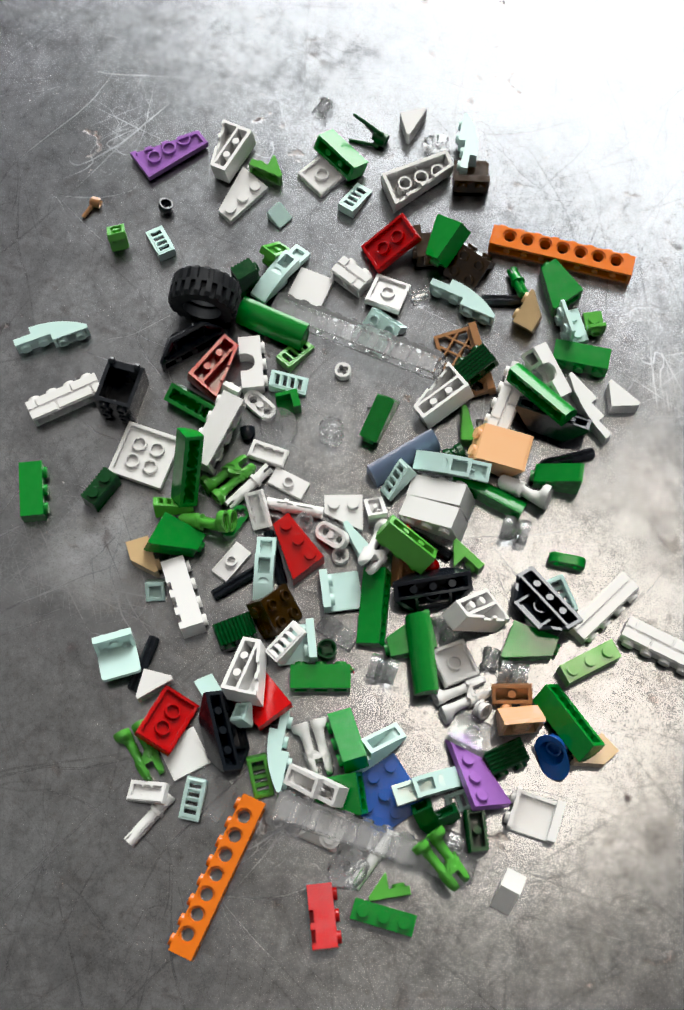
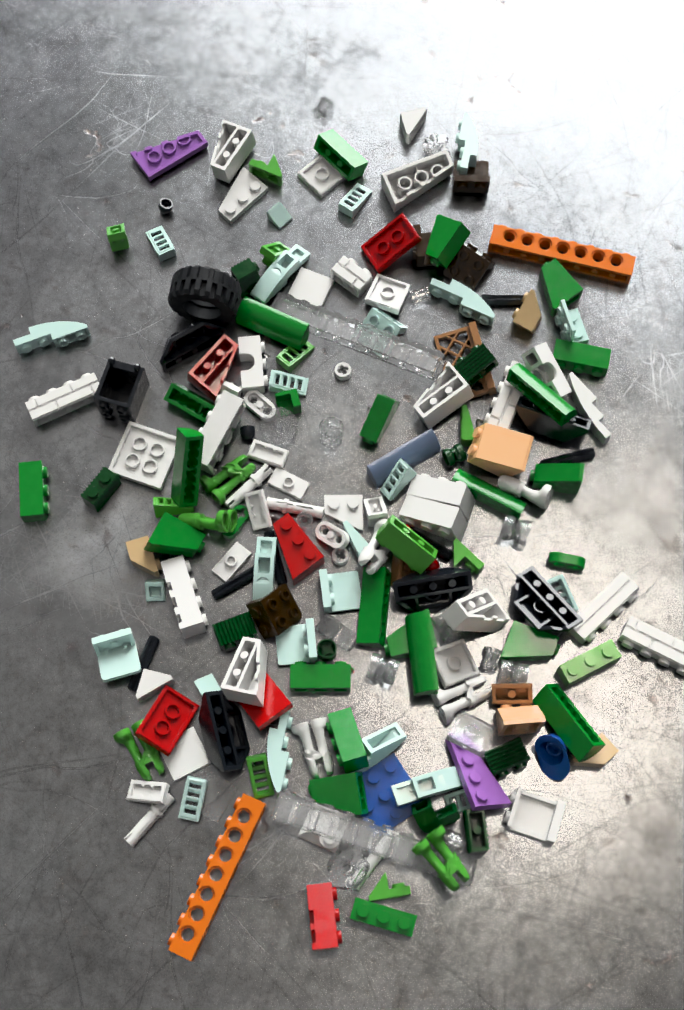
medium nougat hand [82,196,103,219] -> none
light aqua slope [230,702,253,728] -> none
white slope [265,621,307,664] -> none
white slope [283,763,350,808] -> none
dark green plant [349,113,390,149] -> none
light aqua slope [413,450,492,483] -> none
white bush [473,699,493,720] -> none
white slope [490,868,527,916] -> none
green axle [507,266,528,298] -> none
bright green bracket [582,311,606,336] -> none
white slope [606,379,641,413] -> none

